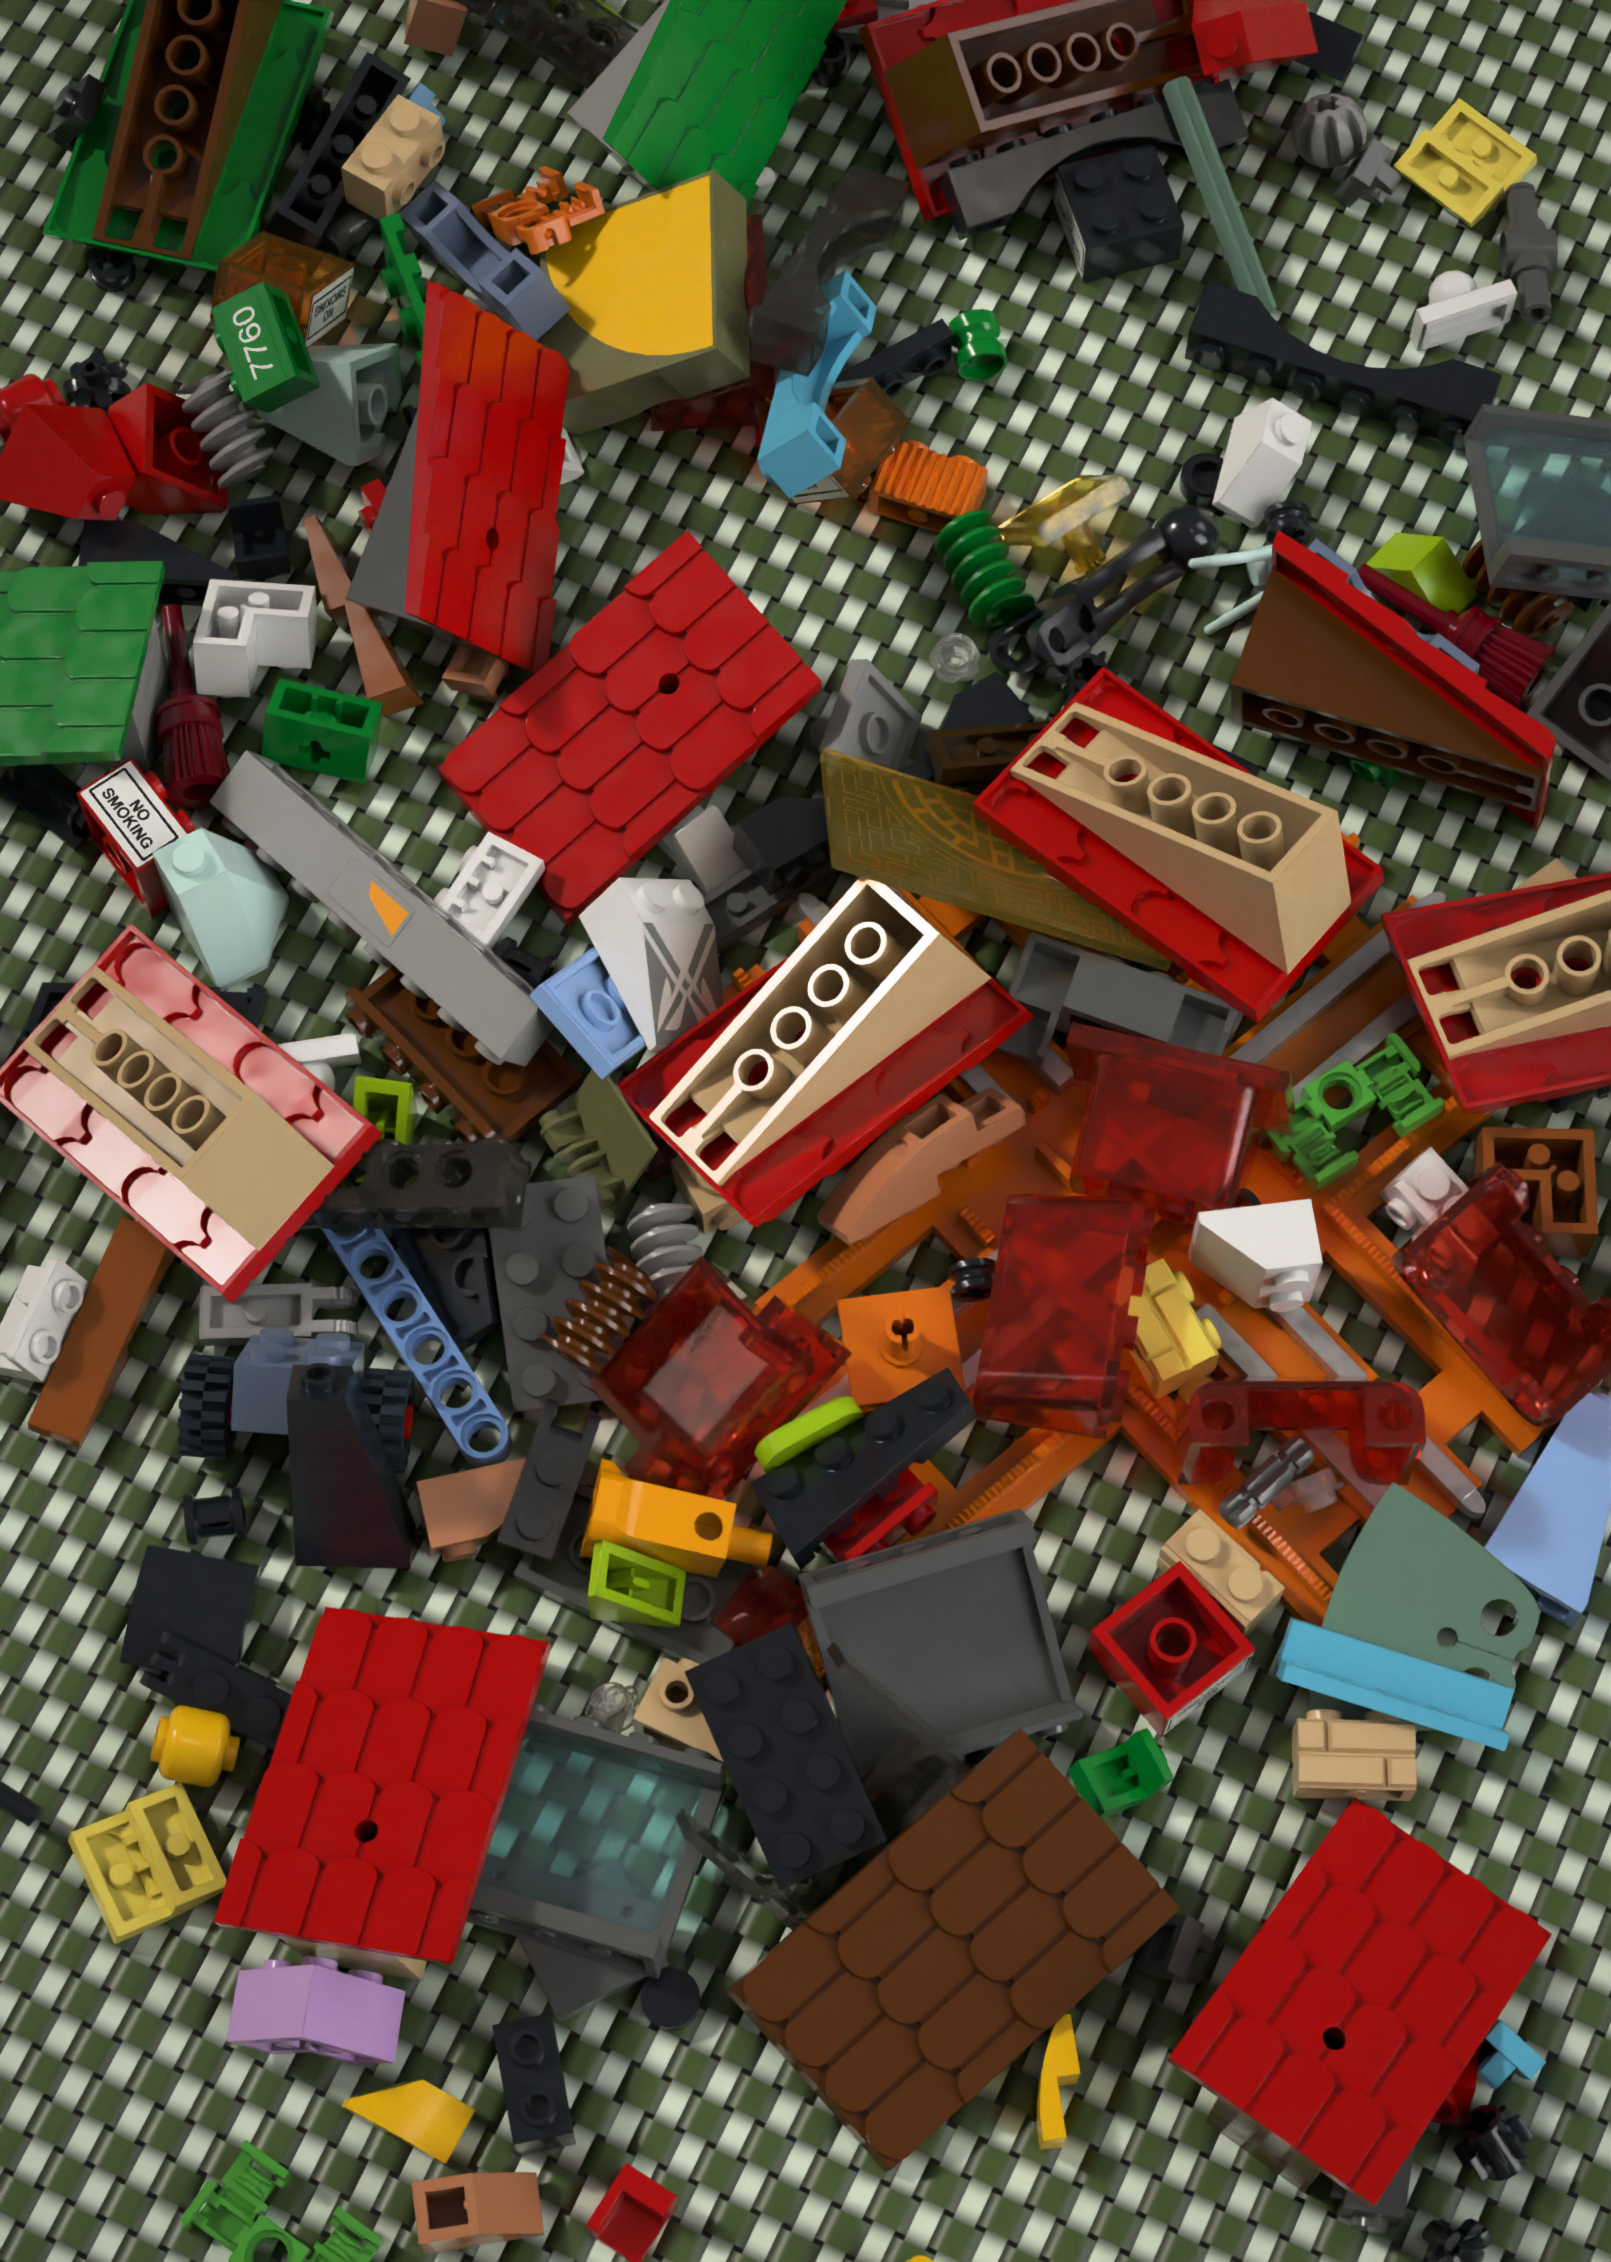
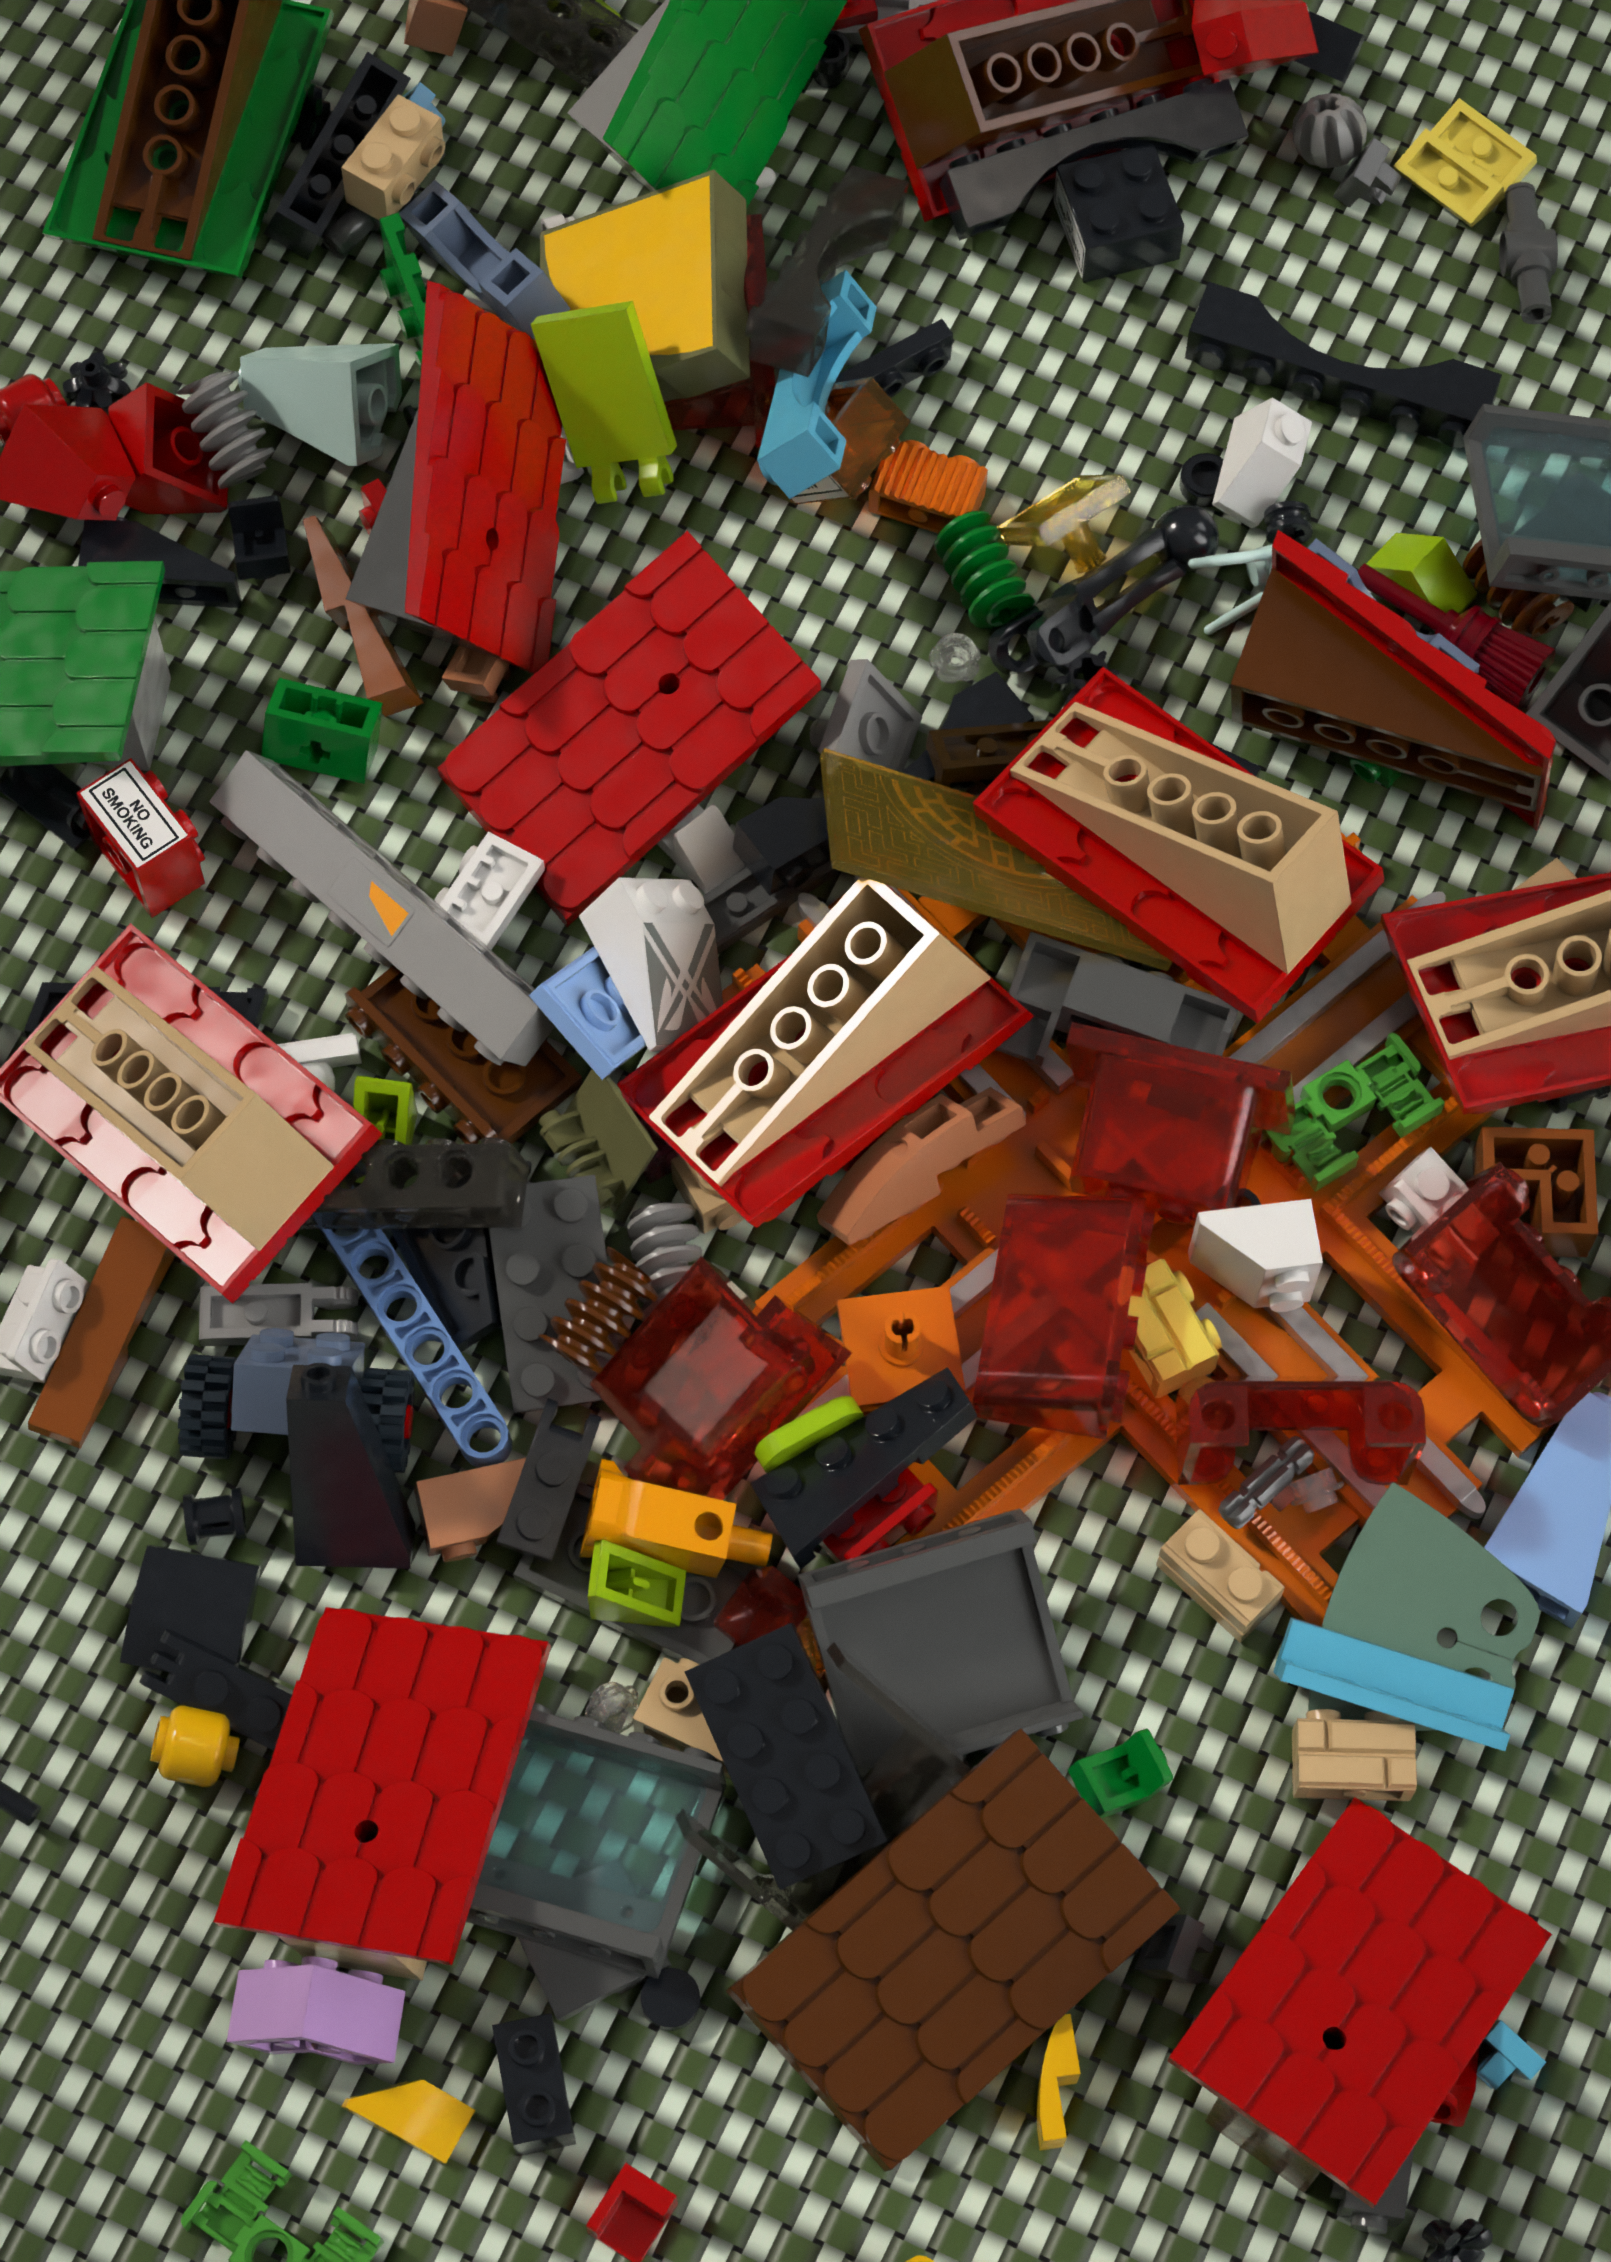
black bracket [46,74,106,153] -> none
light yellow slope [68,1782,227,1944] -> none
black bush [87,247,137,292] -> none
light aqua slope [152,828,289,992] -> none
dark red piece [154,605,231,810] -> none
white brick [193,579,318,698] -> none
clear orange brick [210,231,355,348] -> none
green brick [211,281,320,413] -> none
nougat slope [411,2172,545,2254] -> none
orange piece [471,166,605,255] -> none
black bush [494,937,557,989] -> none
black bush [947,1258,1001,1302] -> none
green wheel [948,309,1008,381] -> none
red brick [1087,1561,1256,1737] -> none
sand green axle [1163,76,1276,314] -> none
white tile [1410,270,1517,351] -> none
black gear [1453,2105,1532,2181] -> none
none -> lime tile [530,301,677,504]

